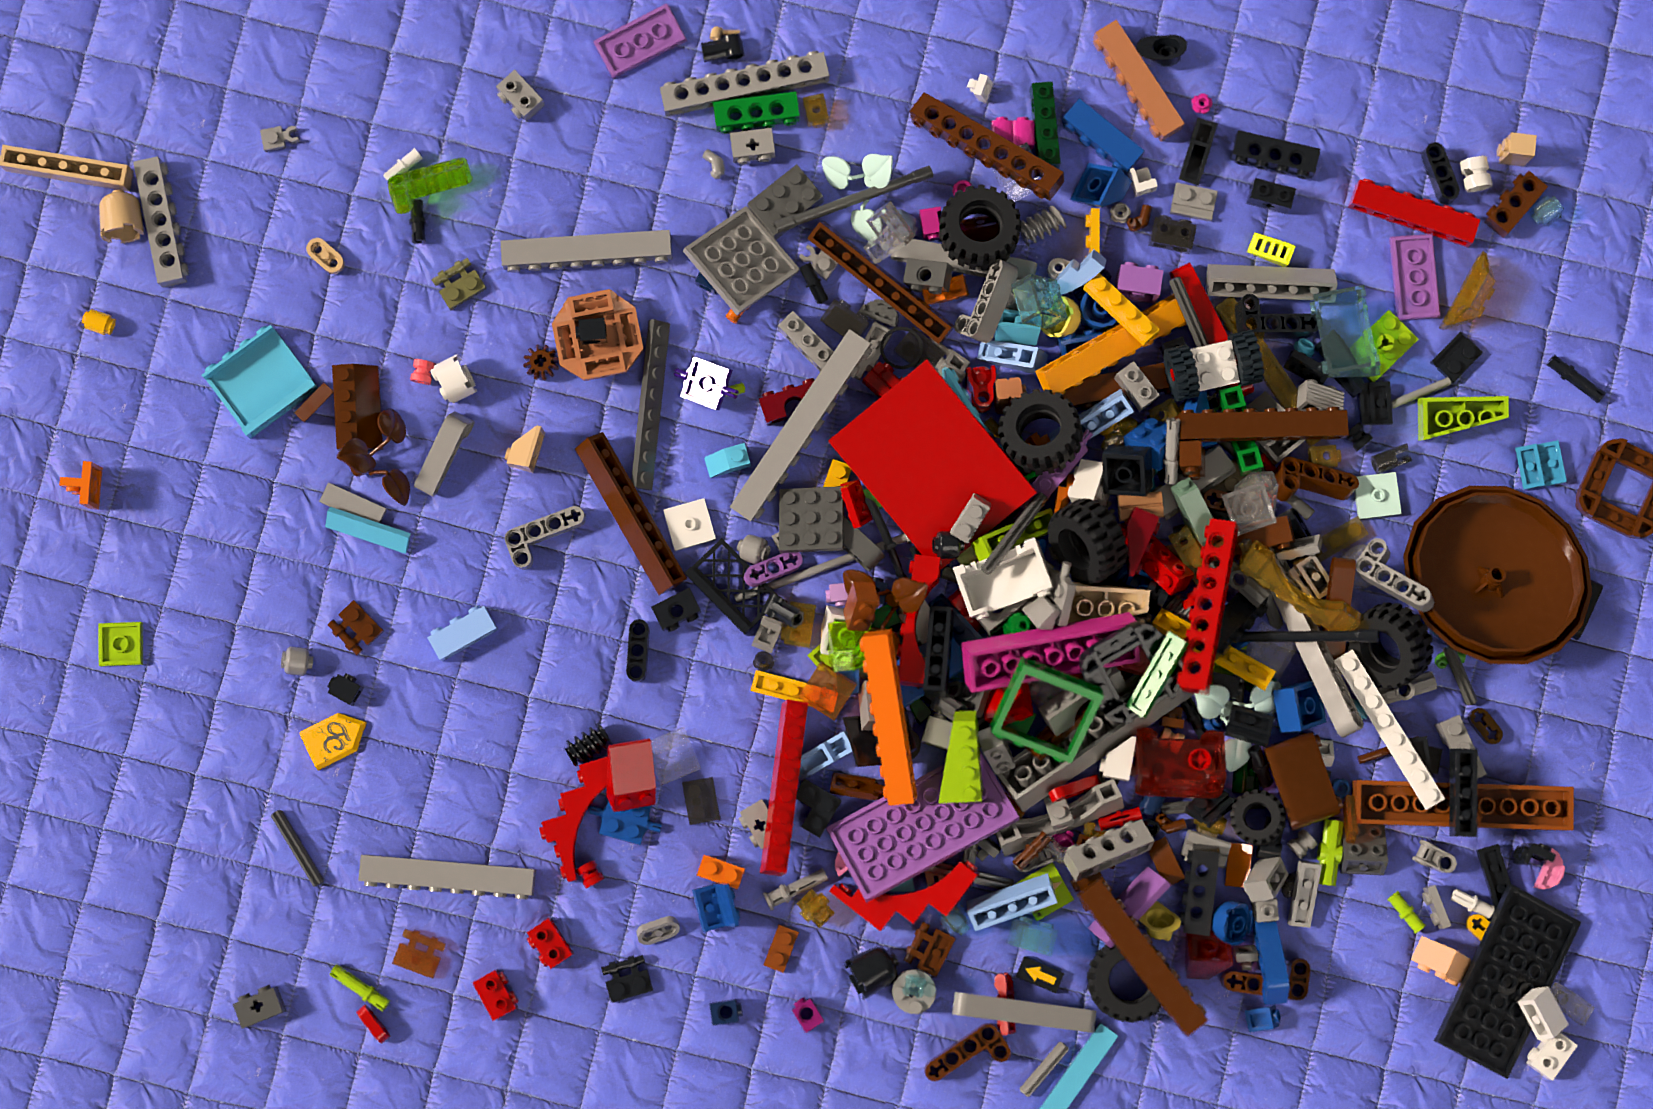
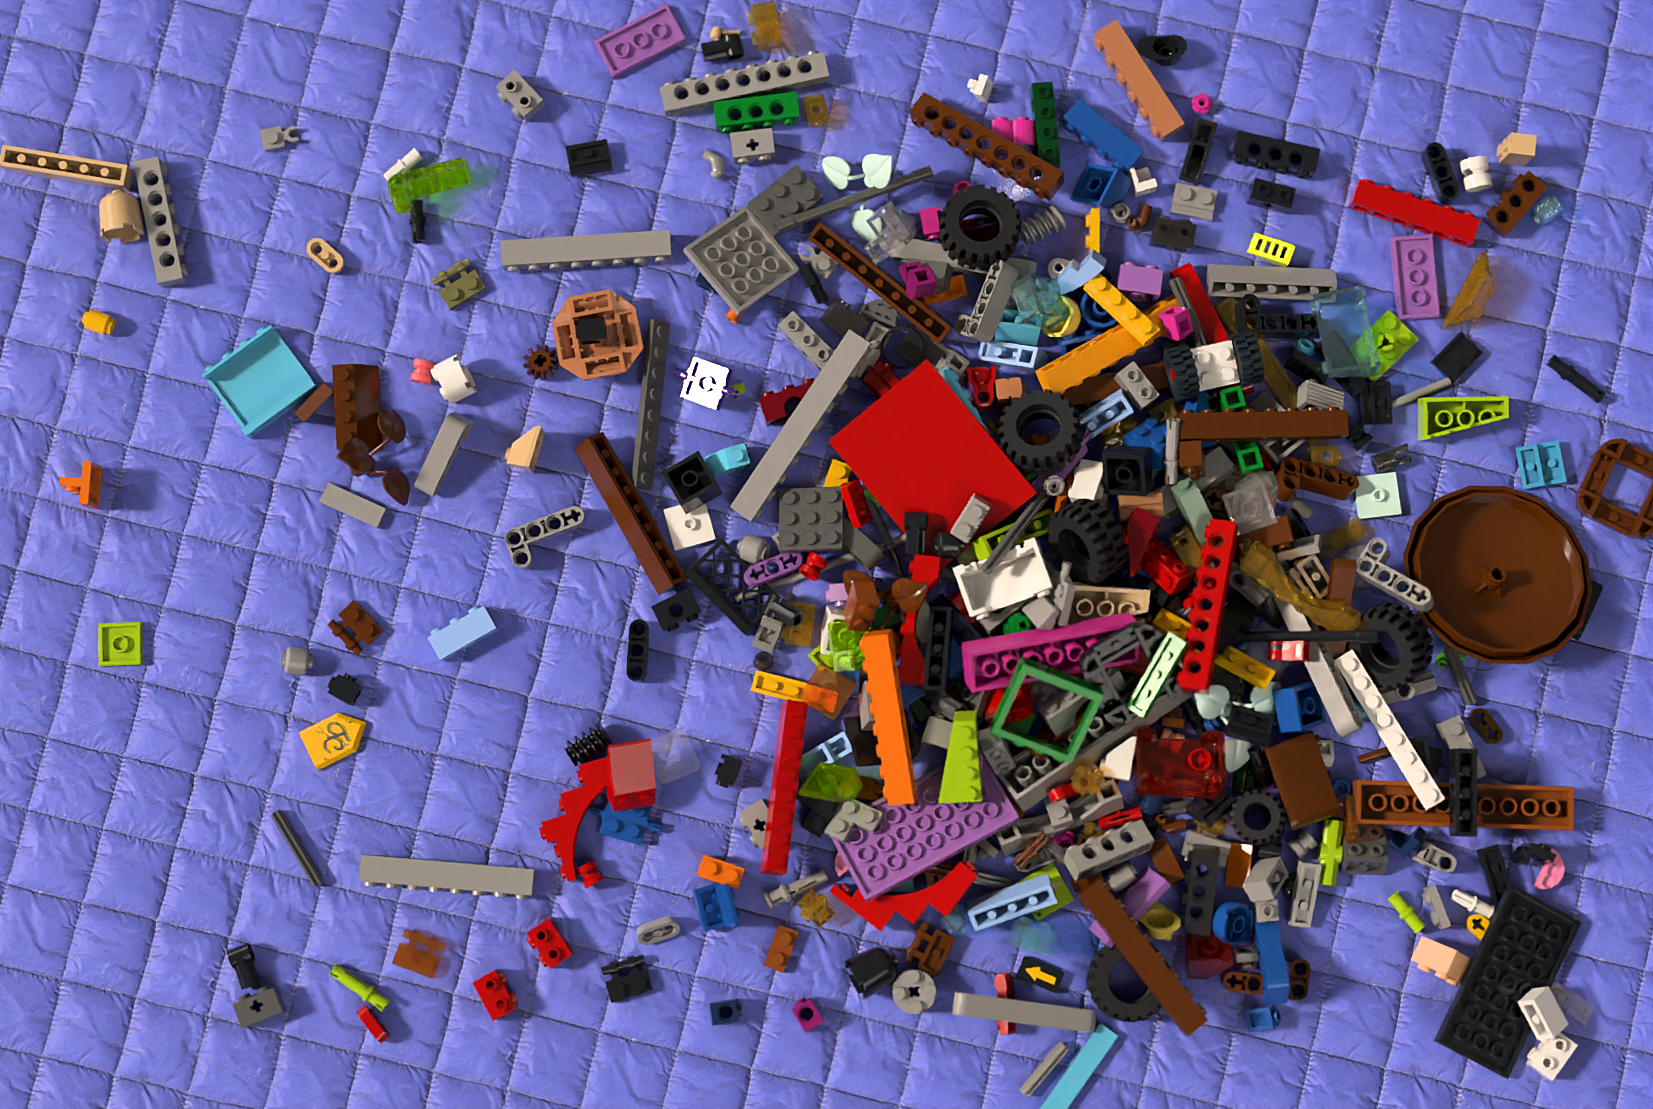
medium azure tile [325,507,411,554] -> none
clear smoke plate [682,777,720,825] -> none
clear light blue plate [902,974,926,998] -> none
reddish brown beam [924,1023,1011,1081] -> none
none -> black piece [227,943,260,990]
none -> black plate [565,139,613,178]
none -> black brick [662,451,723,515]
none -> black brick [715,754,743,788]
none -> clear yellow brick [747,1,783,51]
none -> clear neon green slope [798,762,863,802]
none -> red wheel [799,552,828,582]
none -> light grey plate [825,795,884,844]
none -> magenta brick [899,261,936,299]
none -> black piece [904,511,928,555]
none -> light grey plate [1044,475,1065,496]
none -> clear yellow brick [1071,763,1106,796]
none -> light grey brick [1104,862,1137,892]
none -> dark pink brick [1159,306,1193,341]
none -> leg [1268,641,1310,662]
none -> dark blue bracket [1388,826,1426,857]

